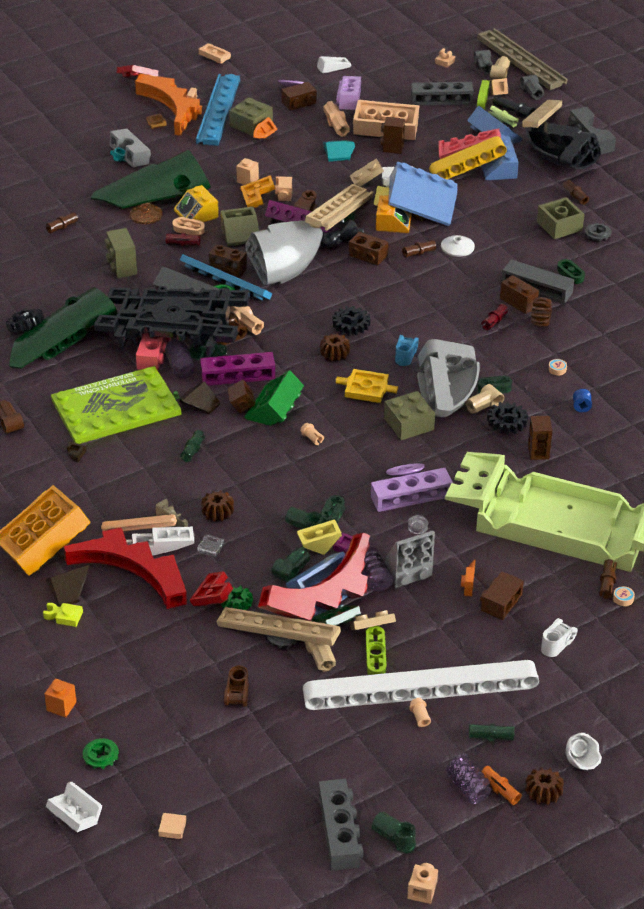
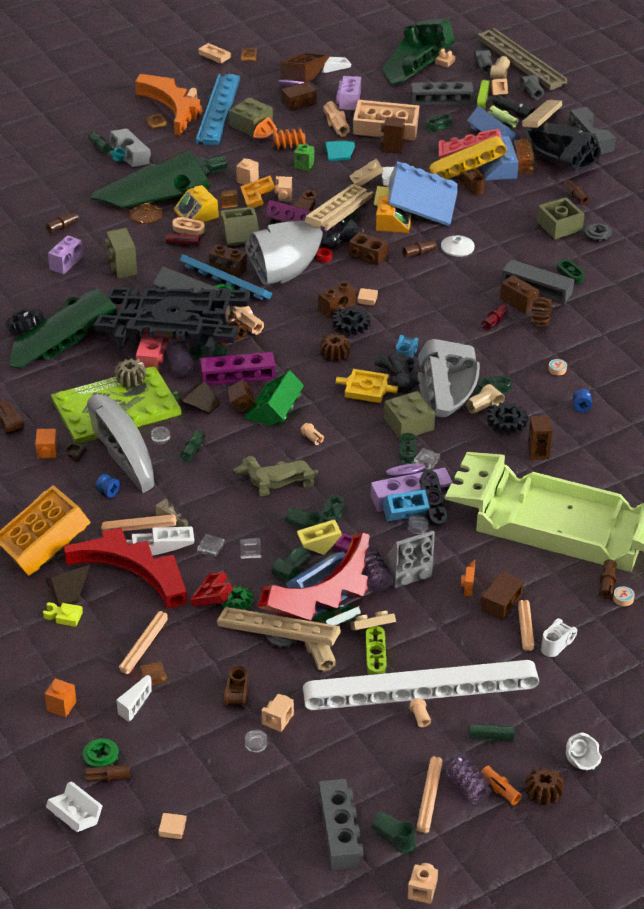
red plate [117,65,158,78] -> none
reddish brown gear [201,490,234,522] -> none
none -> orange brick [35,429,58,458]
none -> lavender brick [48,235,83,274]
none -> reddish brown axle [85,764,130,782]
none -> light grey panel [87,394,154,493]
none -> clear green pin [88,131,110,153]
none -> blue wheel [95,474,120,498]
none -> dark tan gear [115,358,146,387]
none -> white slope [117,675,152,722]
none -> light nougat axle [119,611,168,675]
none -> clear orange tile [140,661,167,685]
none -> clear tile [151,427,170,444]
none -> clear green piece [196,155,228,177]
none -> clear orange tile [220,190,238,208]
none -> olive animal [232,456,318,497]
none -> clear tile [240,538,261,559]
none -> clear orange tile [241,48,257,61]
none -> clear tile [245,730,267,752]
none -> light nougat brick [262,694,294,732]
none -> orange piece [273,128,305,150]
none -> reddish brown slope [280,52,329,82]
none -> bright green brick [294,144,314,171]
none -> red tile [315,248,332,263]
none -> reddish brown brick [318,280,356,319]
none -> light nougat tile [357,288,378,306]
none -> black animal [374,353,420,392]
none -> dark green panel [382,19,455,85]
none -> dark azure brick [382,490,429,521]
none -> clear green beam [399,433,417,464]
none -> clear tile [414,448,440,470]
none -> light nougat axle [417,756,442,833]
none -> black beam [419,470,447,527]
none -> clear green beam [426,113,452,132]
none -> reddish brown piece [460,168,485,195]
none -> clear orange brick [514,139,534,174]
none -> light nougat axle [518,600,534,651]

